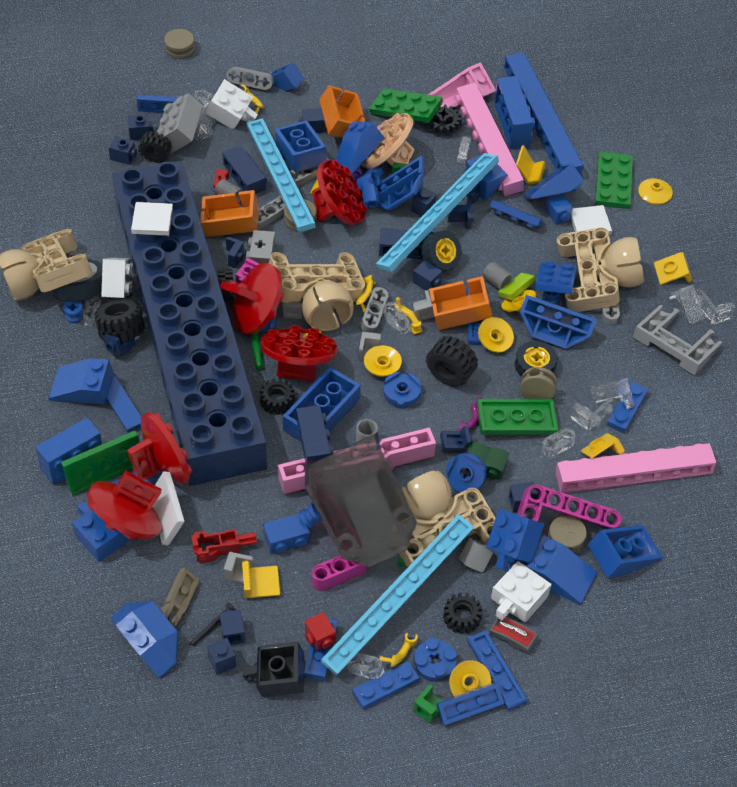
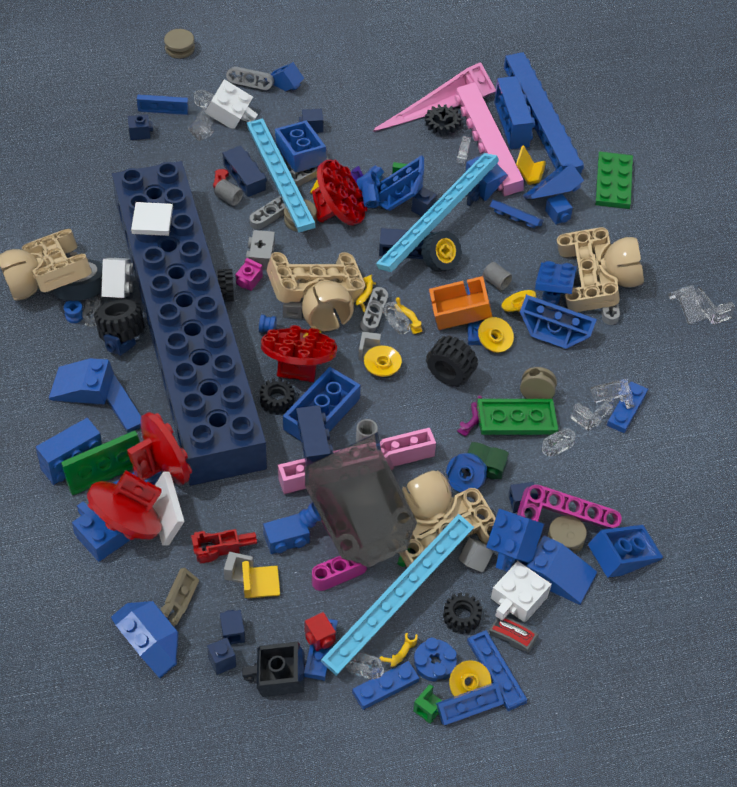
dark blue brick [109,136,137,165] -> none
black tyre [138,132,172,163] -> none
light grey brick [157,93,203,155] -> none
black piece [190,603,235,646] -> none
orange piece [200,190,259,237] -> none
red bracket [220,263,284,335] -> none
dark blue bracket [226,237,244,268] -> none
yellow piece [240,85,263,114] -> none
green piece [251,333,263,370] -> none
orange piece [319,85,365,138] -> none
blue slope [336,121,385,174] -> none
light nougat bracket [361,113,415,169] -> none
green plate [369,88,443,123] -> none
blue plate [383,372,421,409] -> none
dark blue brick [413,260,442,293] -> none
light grey panel [413,290,435,321] -> none
dark blue bracket [440,426,472,452] -> none
dark blue bracket [447,204,474,229] -> none
lime tile [498,273,536,300] -> none
black wheel [515,341,558,376] -> none
bright pink brick [555,443,717,493] -> none
white tile [571,205,612,235] -> none
yellow piece [580,433,625,459] -> none
light grey wedge [633,305,722,376] -> none
yellow dish [638,178,673,205] -> none
yellow piece [654,252,693,285] -> none

